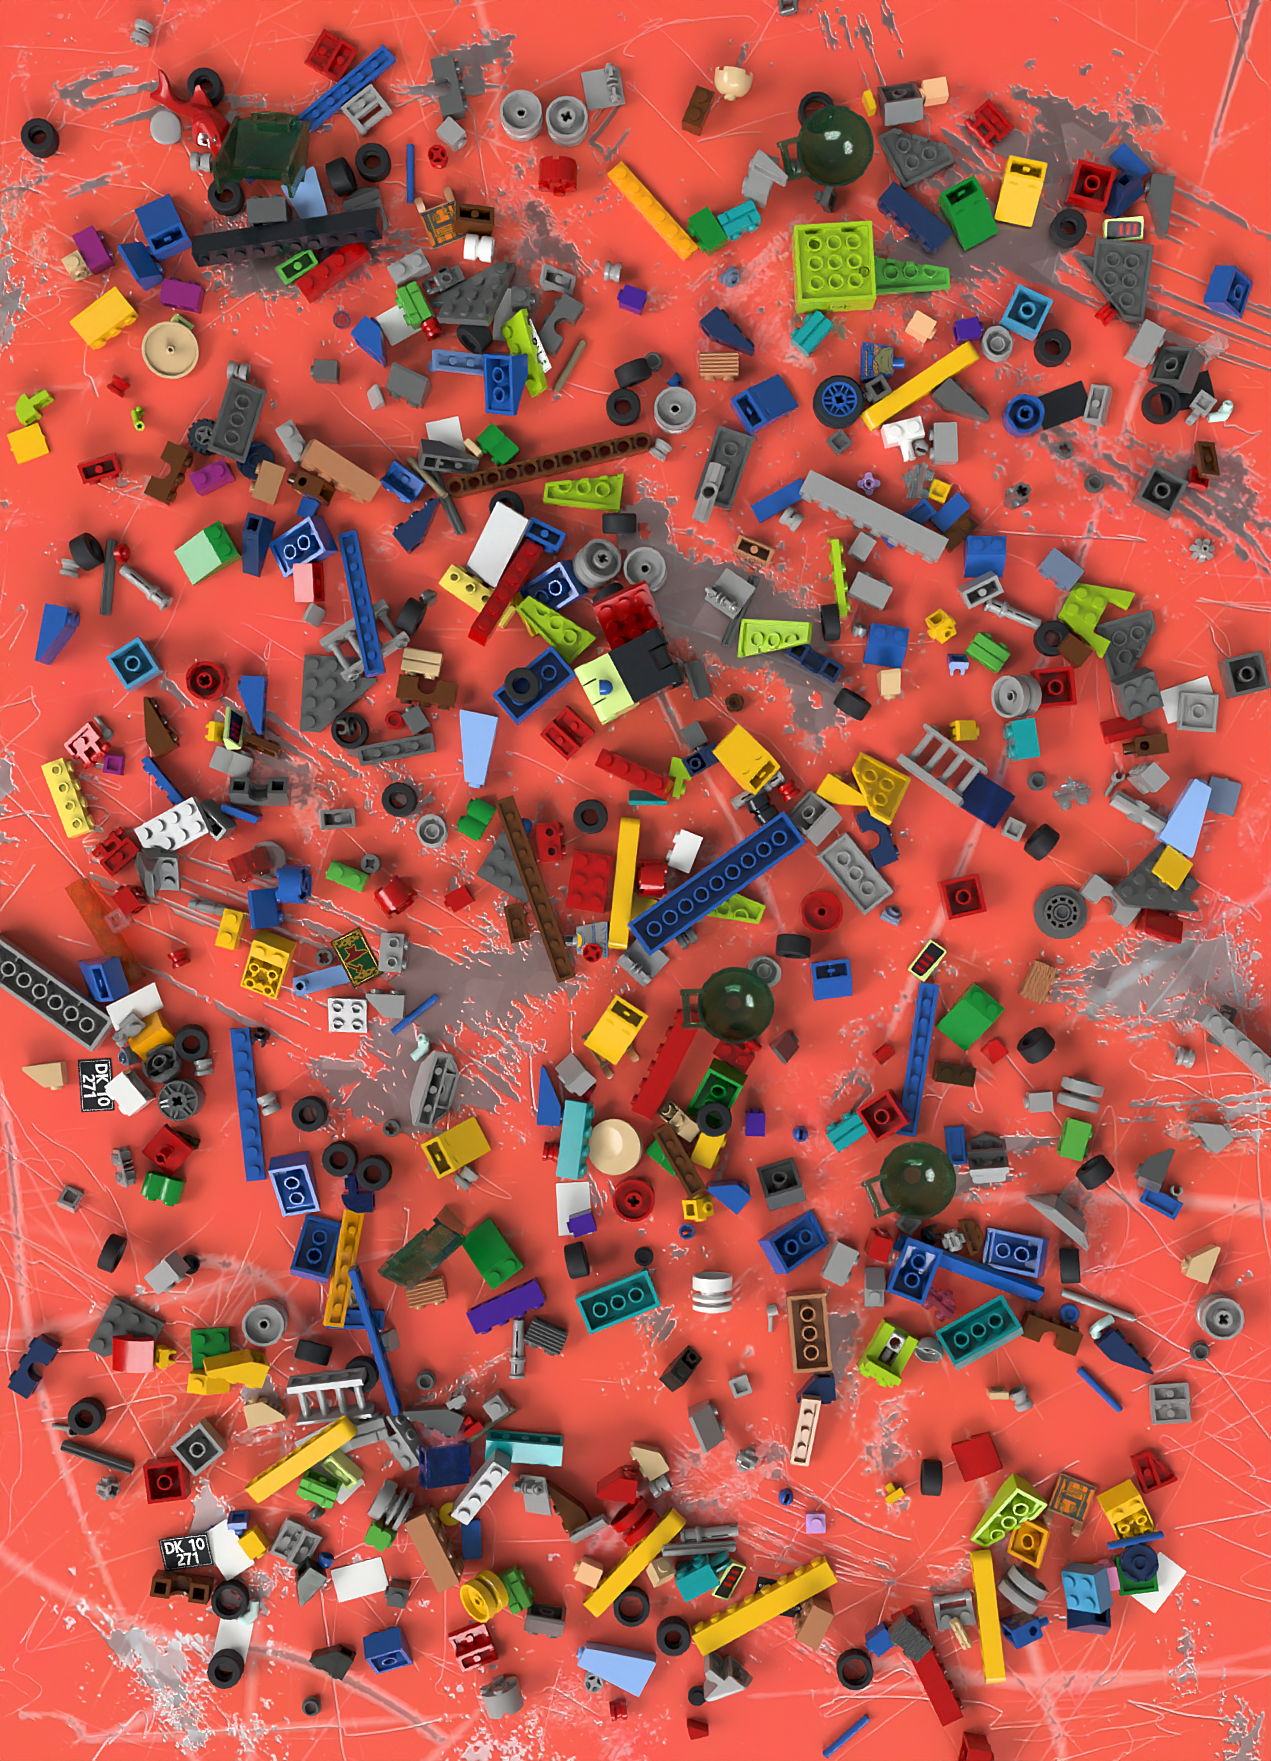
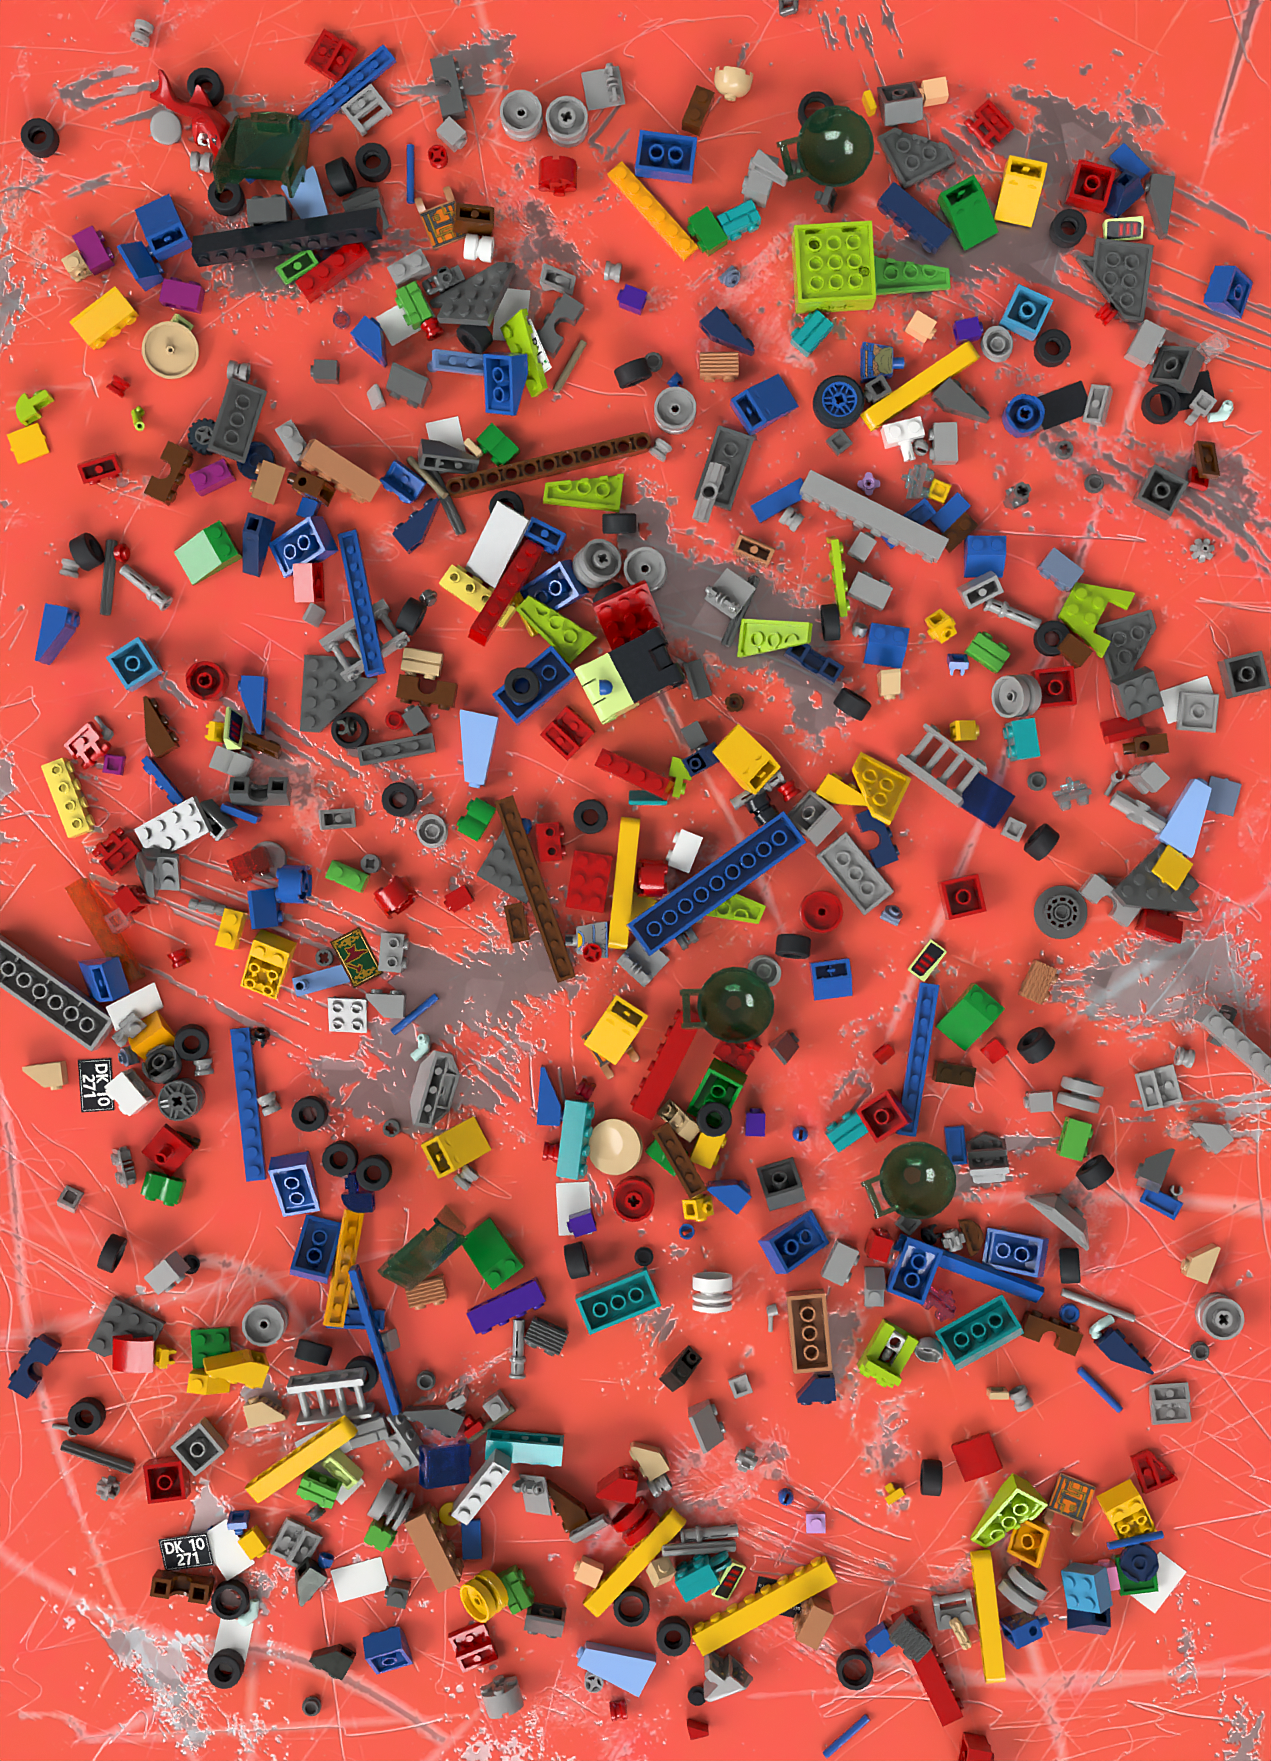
dark grey brick [511,286,535,313] -> none
light grey brick [555,1052,597,1097] -> none
black tyre [606,388,641,426] -> none
plate [789,1394,822,1466] -> none
none -> blue brick [635,130,697,184]
none -> light grey slope [1135,1064,1183,1111]

